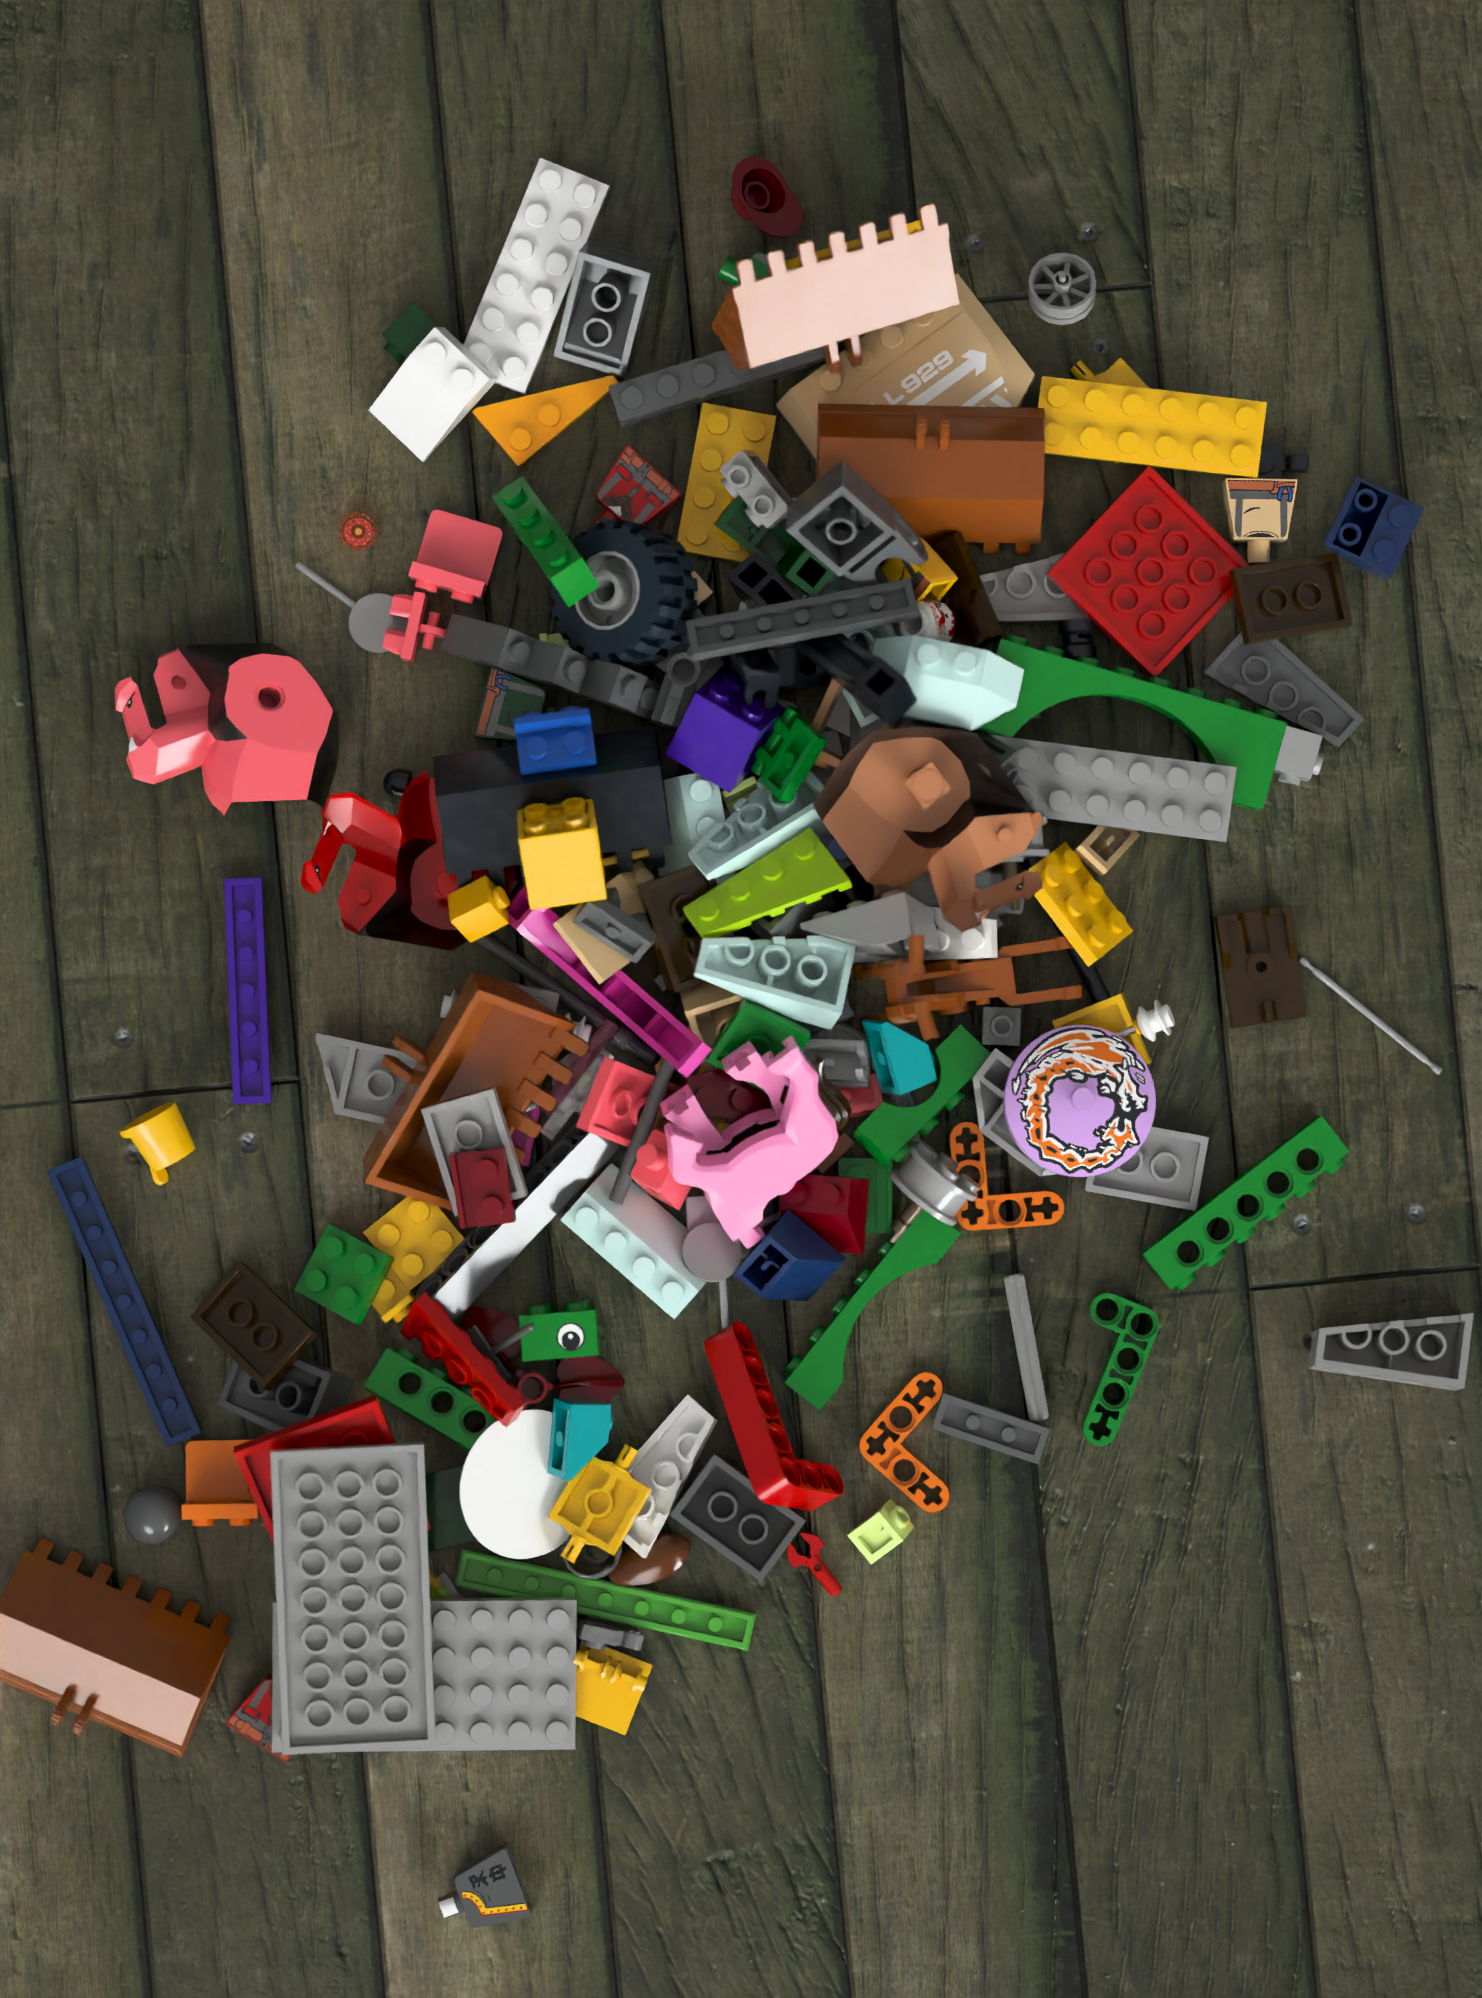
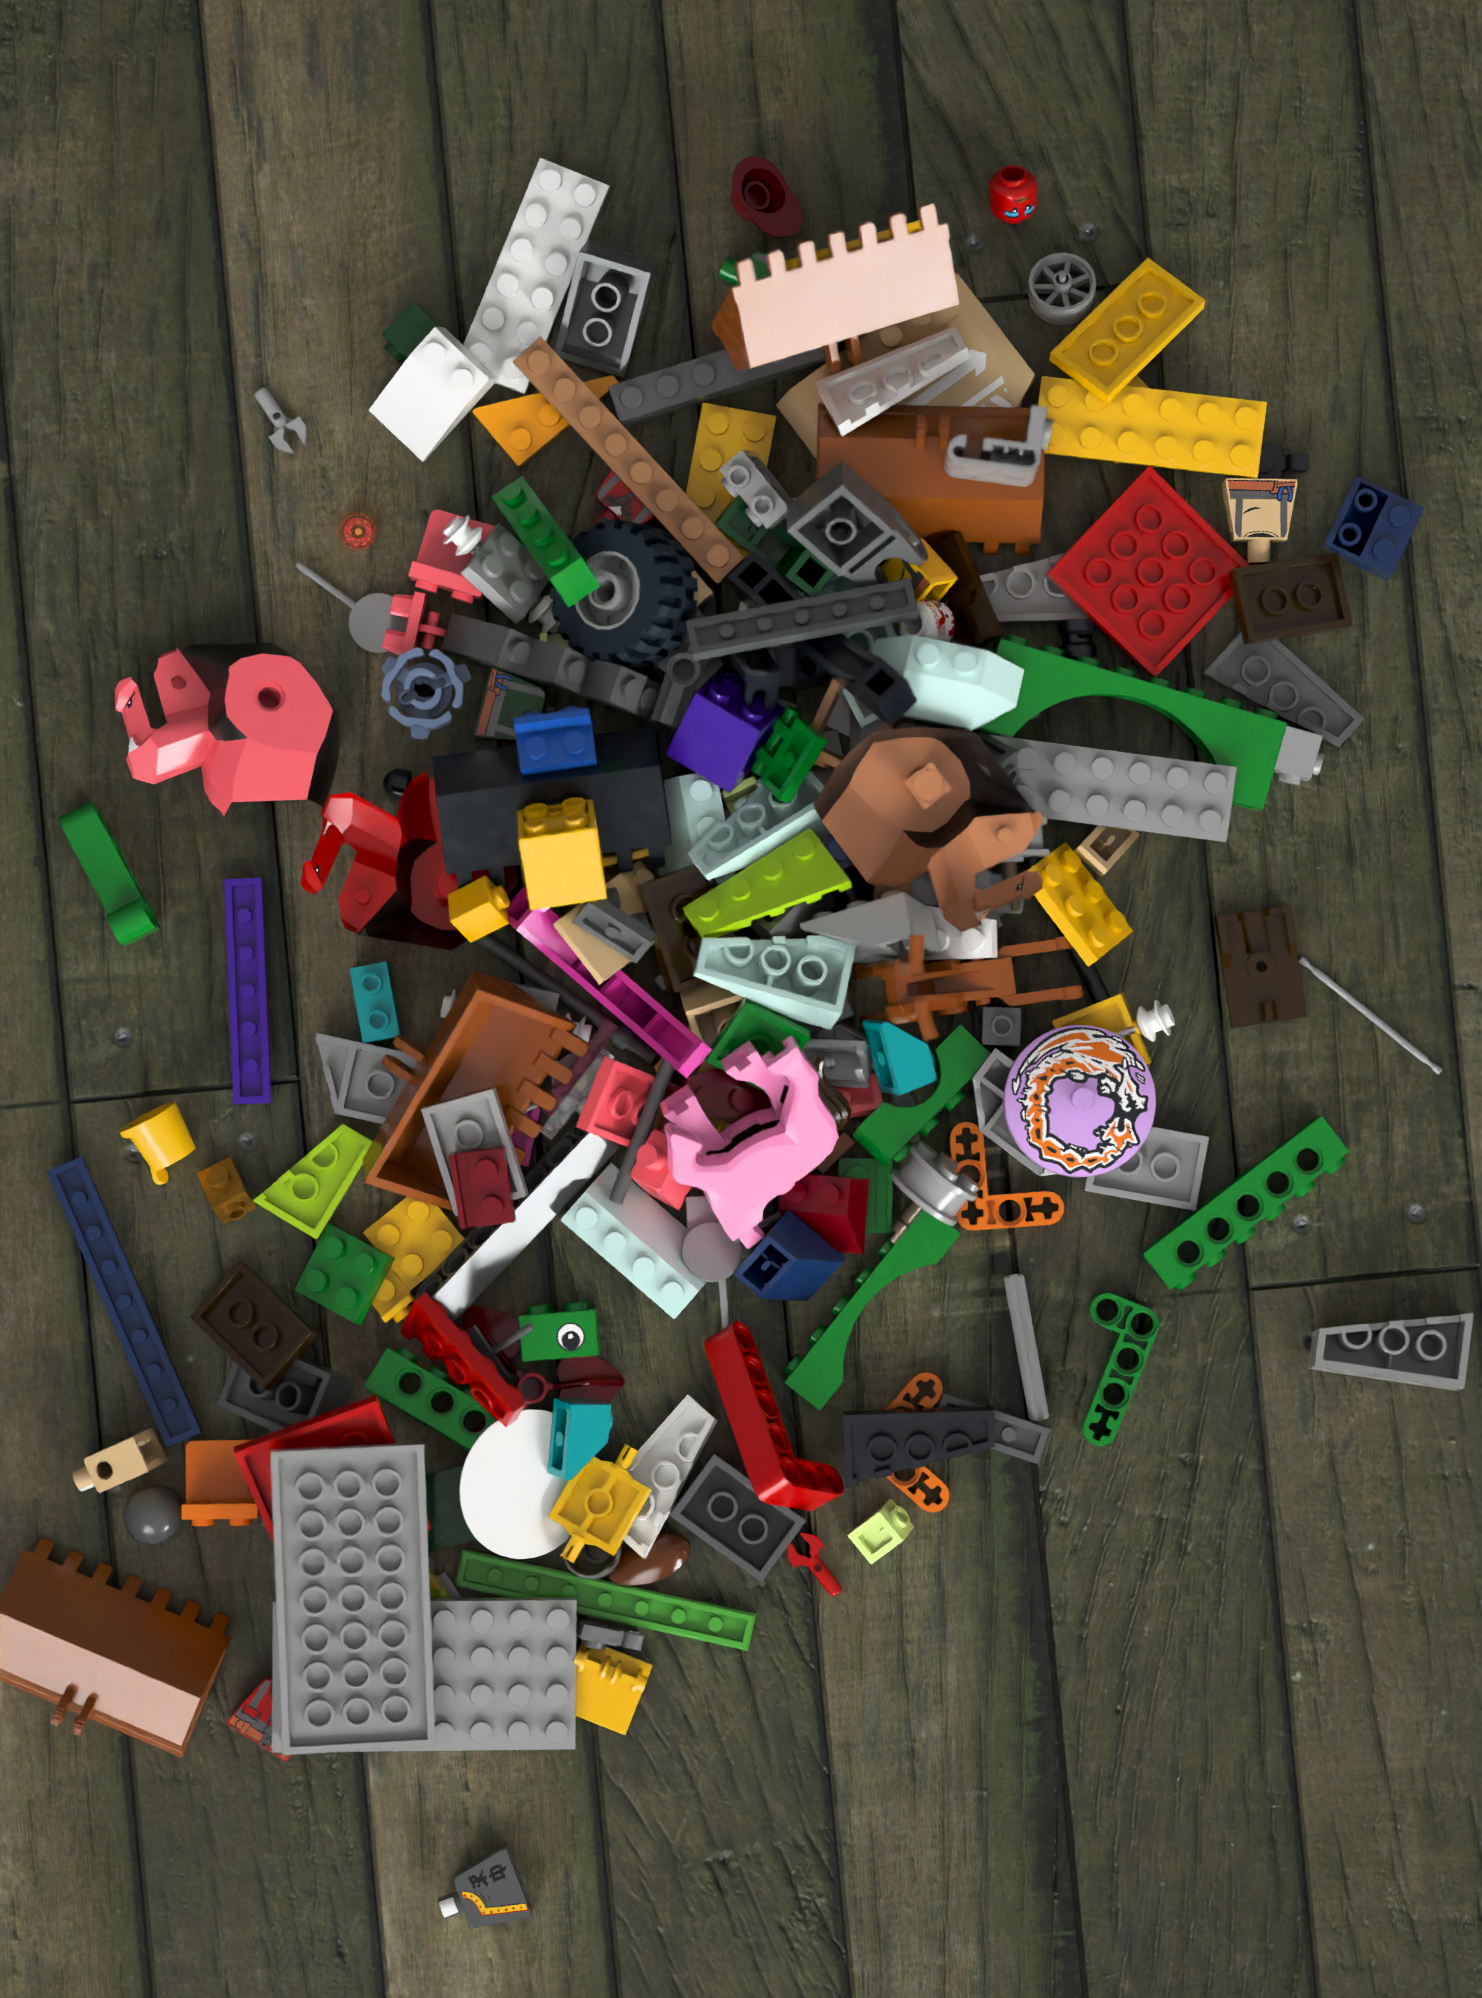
none -> green beam [58,800,160,946]
none -> tan torso [73,1427,169,1493]
none -> pearl gold bracket [197,1156,256,1224]
none -> lime wing [253,1123,373,1240]
none -> light grey bar [254,387,307,453]
none -> teal brick [349,962,403,1043]
none -> sand blue piece [381,647,472,740]
none -> light grey plate [442,515,560,634]
none -> medium nougat plate [513,336,745,585]
none -> white wing [815,326,970,437]
none -> black wing [843,1406,995,1488]
none -> light grey piece [944,405,1053,487]
none -> red head [988,165,1038,224]
none -> yellow plate [1049,258,1205,404]

